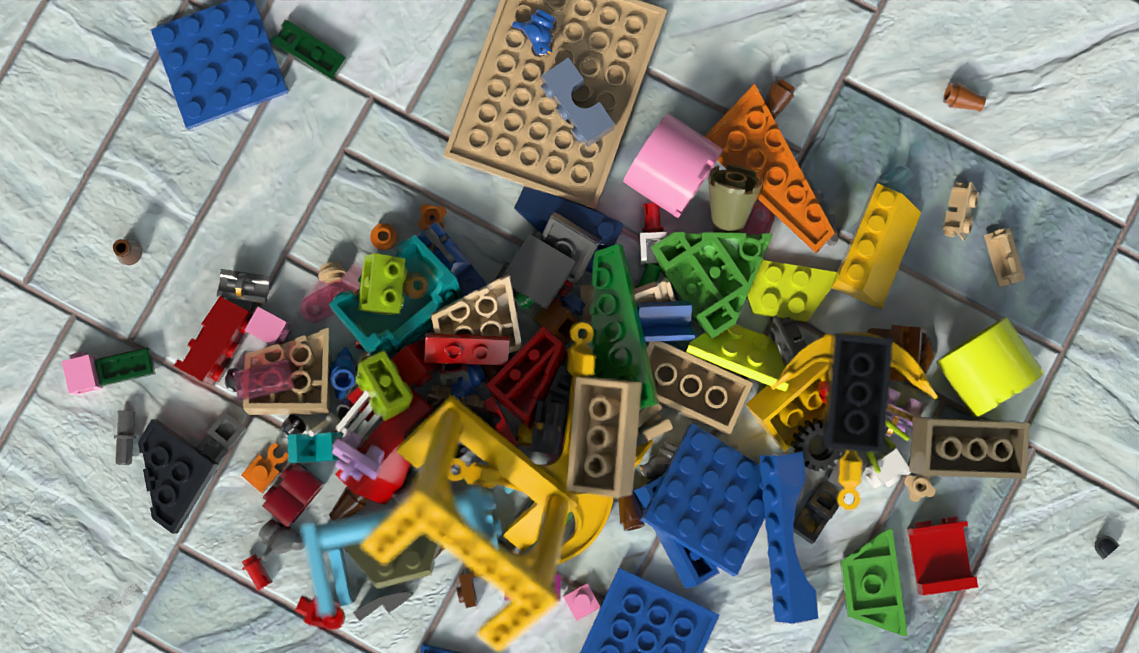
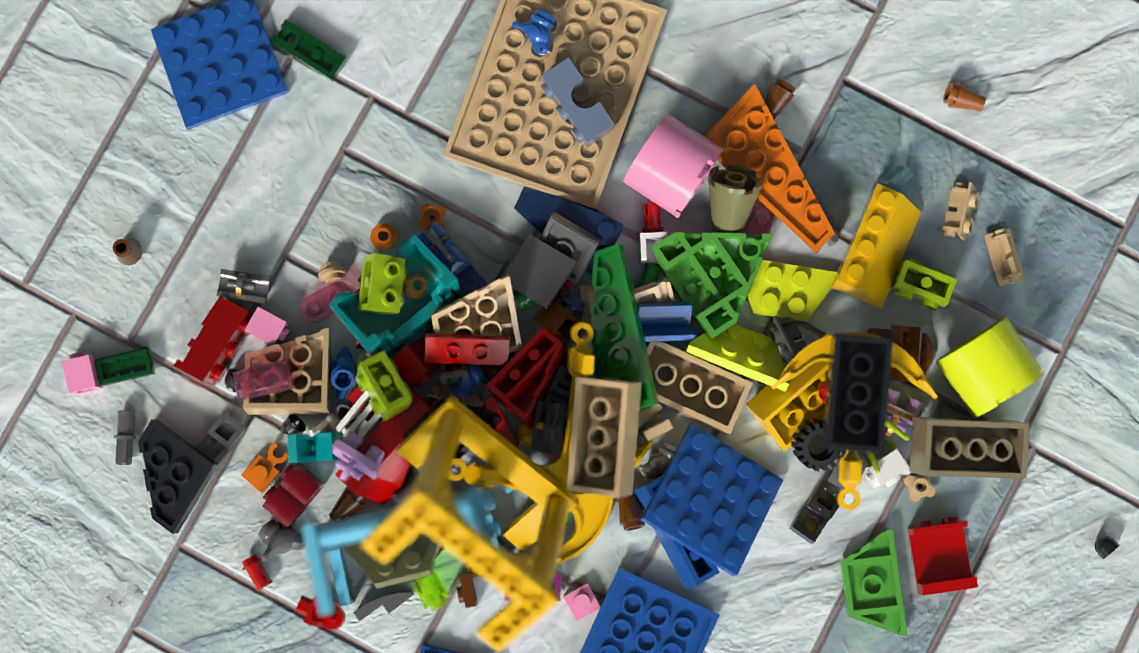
blue arch [760,452,819,624] -> none
none -> clear neon green brick [413,571,449,611]
none -> lime brick [890,259,957,310]

